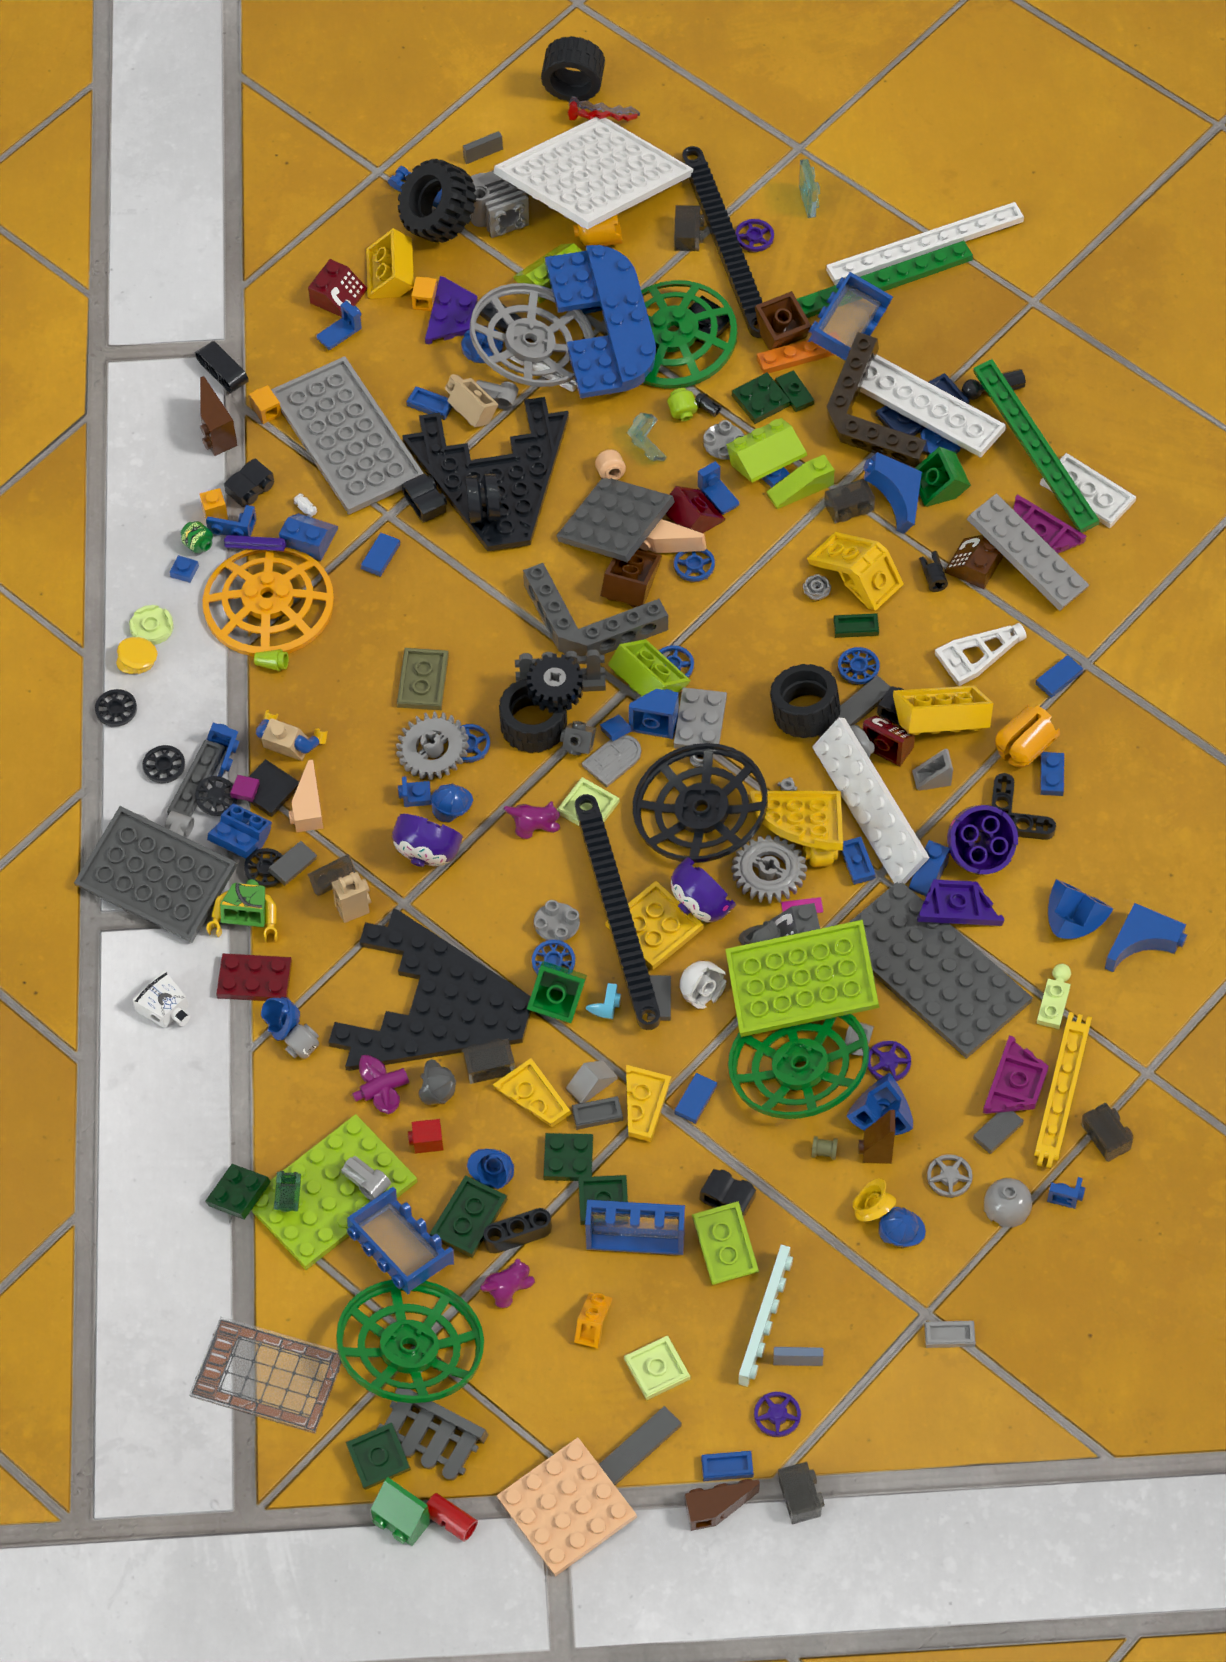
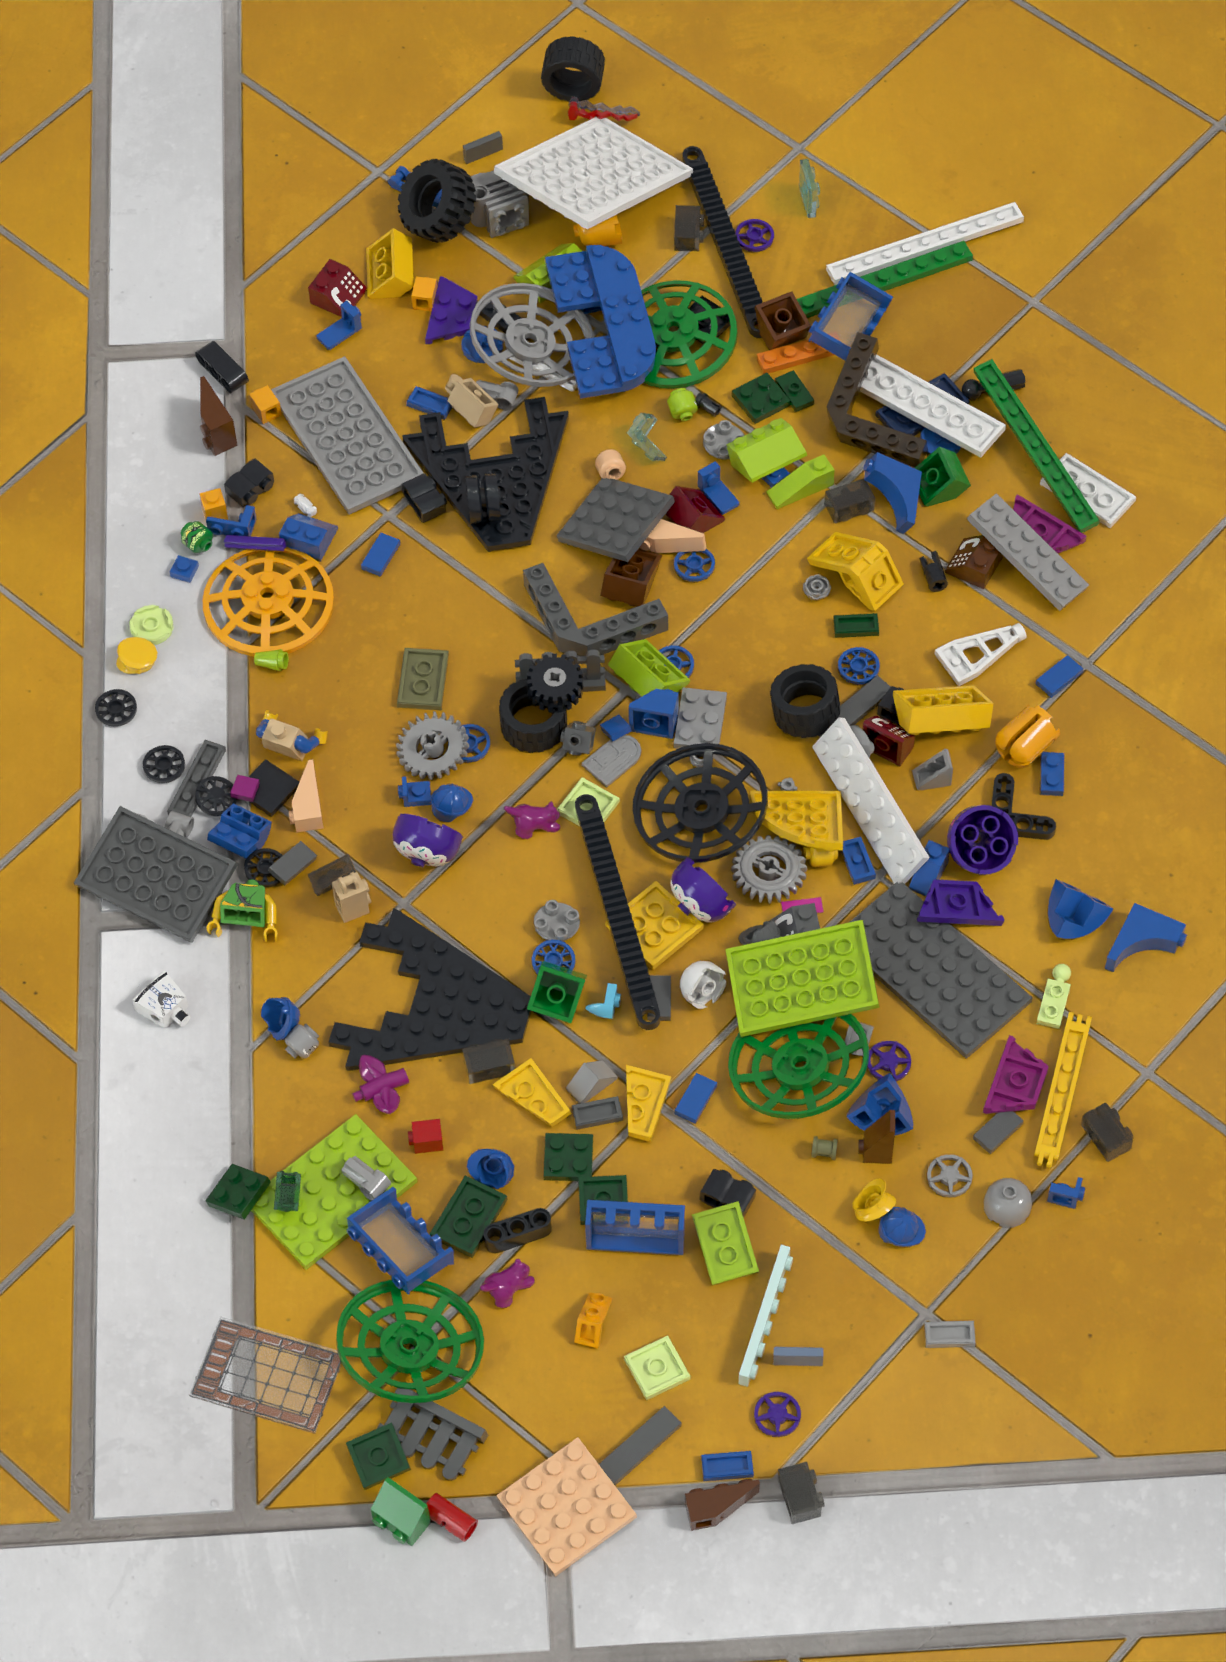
blue bracket [206,722,239,777] -> none
dark red plate [216,953,292,1001] -> none
dark grey piece [419,1059,456,1105] -> none

